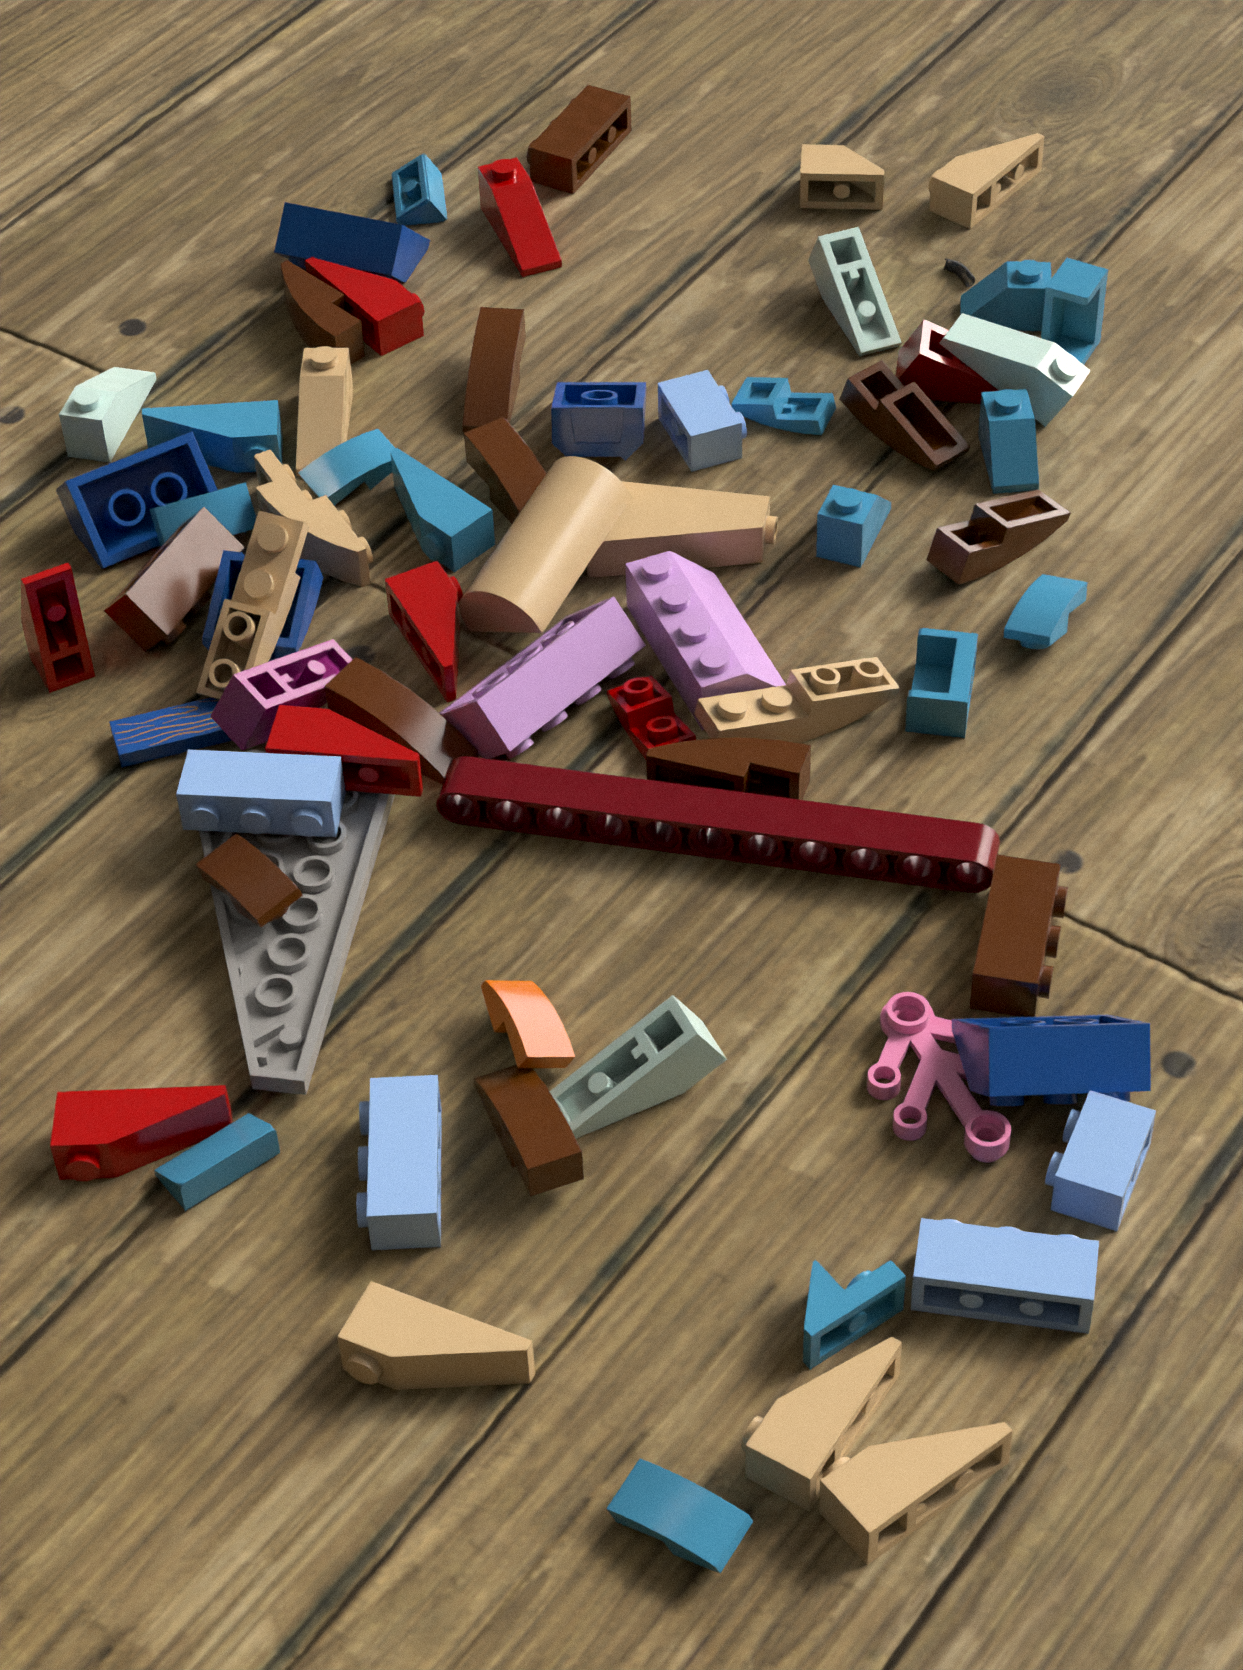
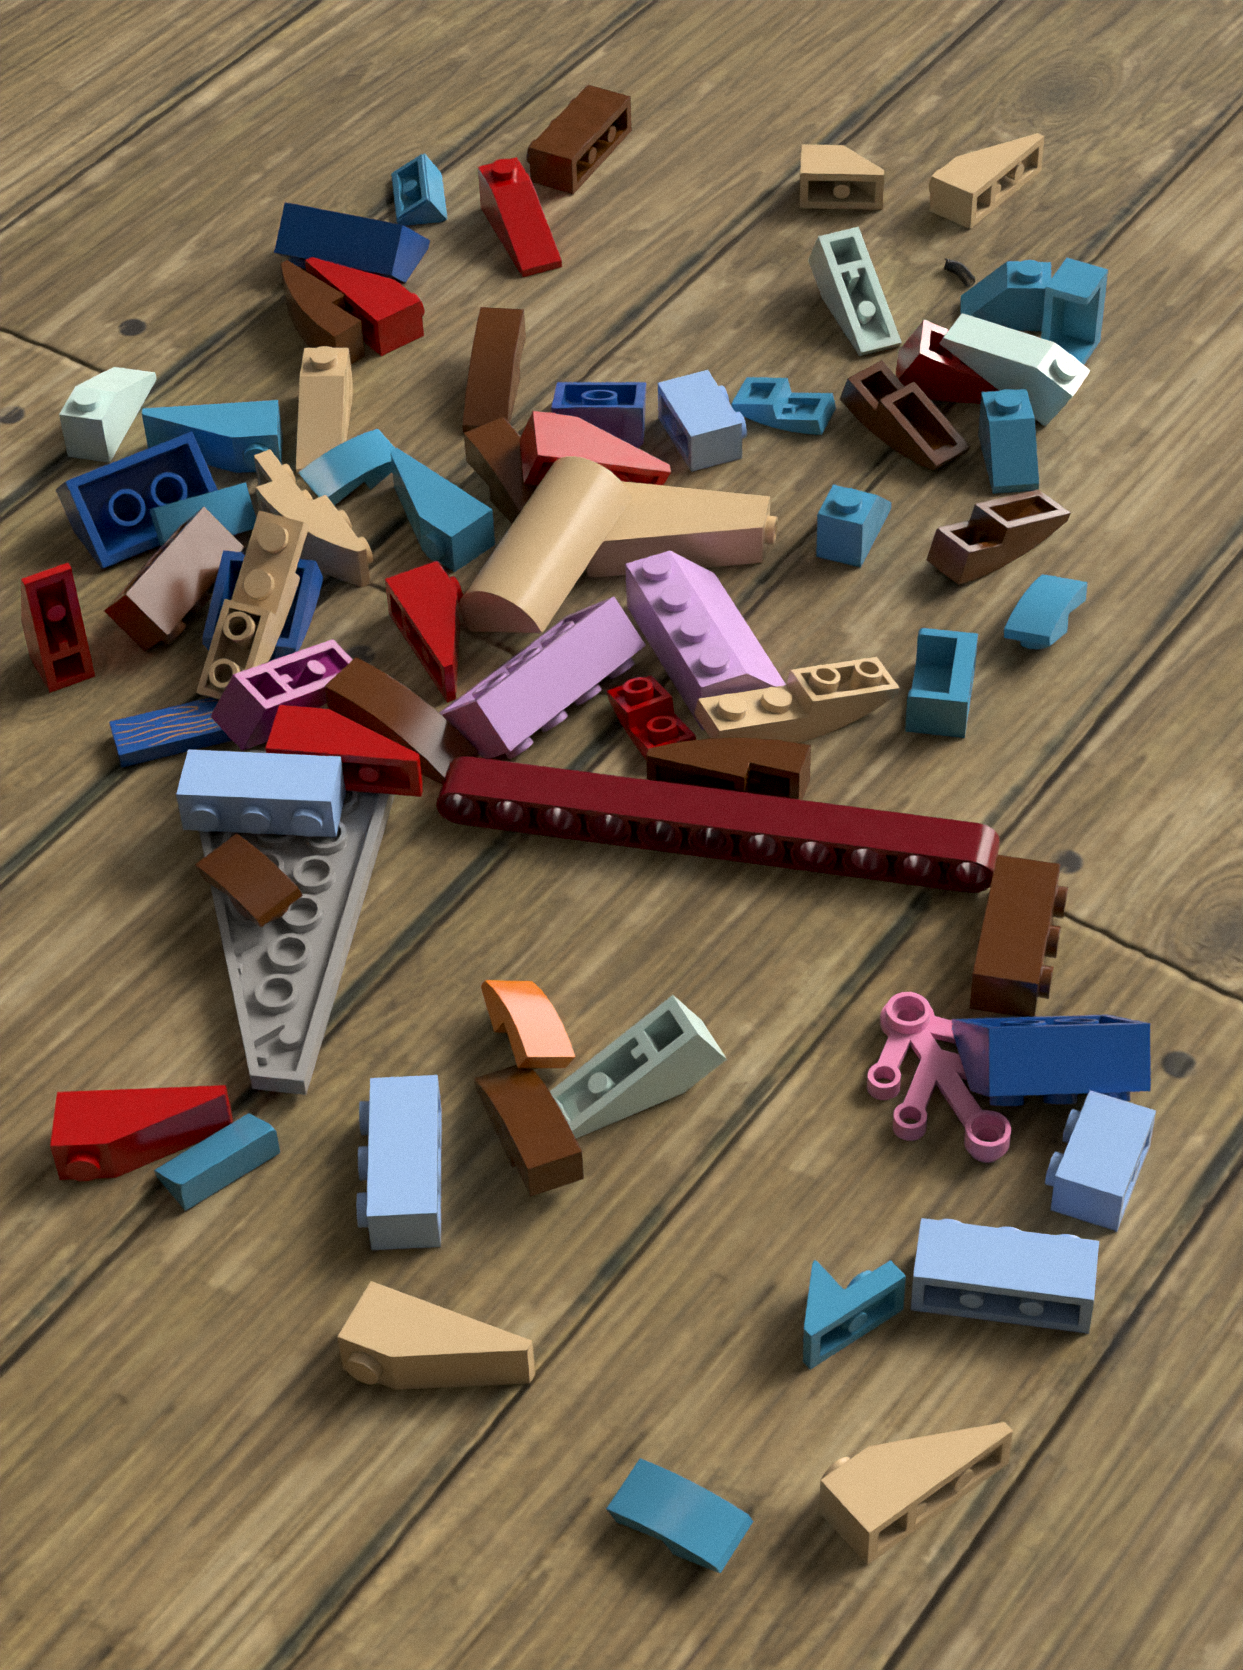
tan slope [741,1337,902,1512] -> none
none -> slope [519,411,671,486]

